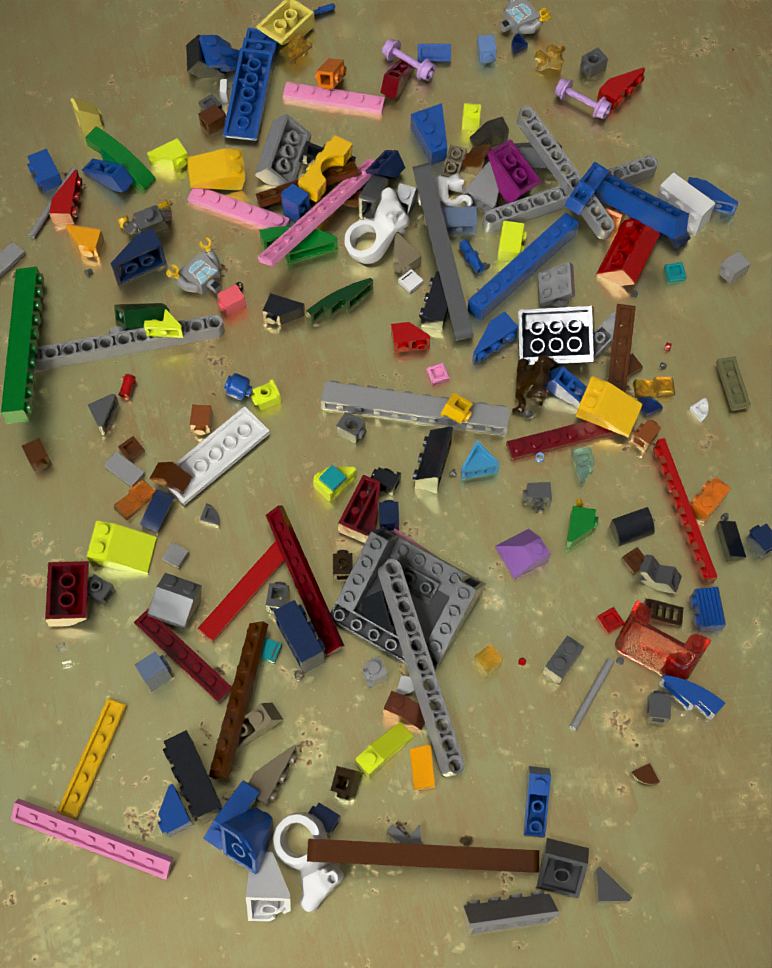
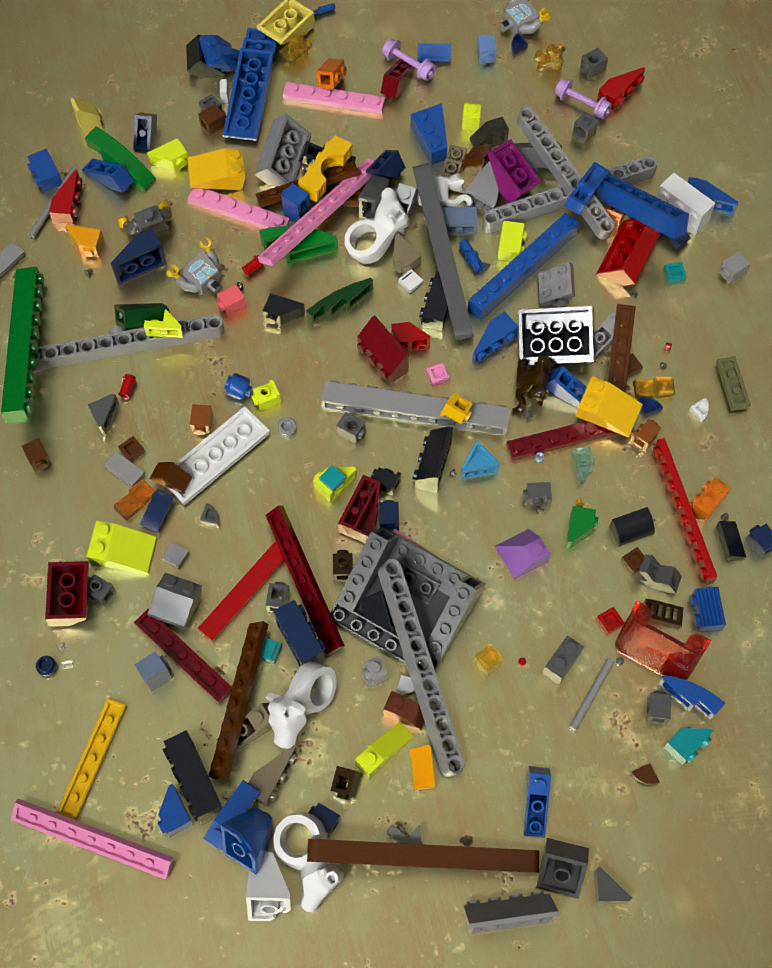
none -> dark blue plate [36,656,57,676]
none -> slope [133,112,157,152]
none -> red pin [242,255,263,277]
none -> white animal [265,661,337,749]
none -> light grey tile [278,417,297,437]
none -> dark red slope [357,315,409,383]
none -> dark grey brick [572,112,599,144]
none -> teal slope [664,728,714,765]

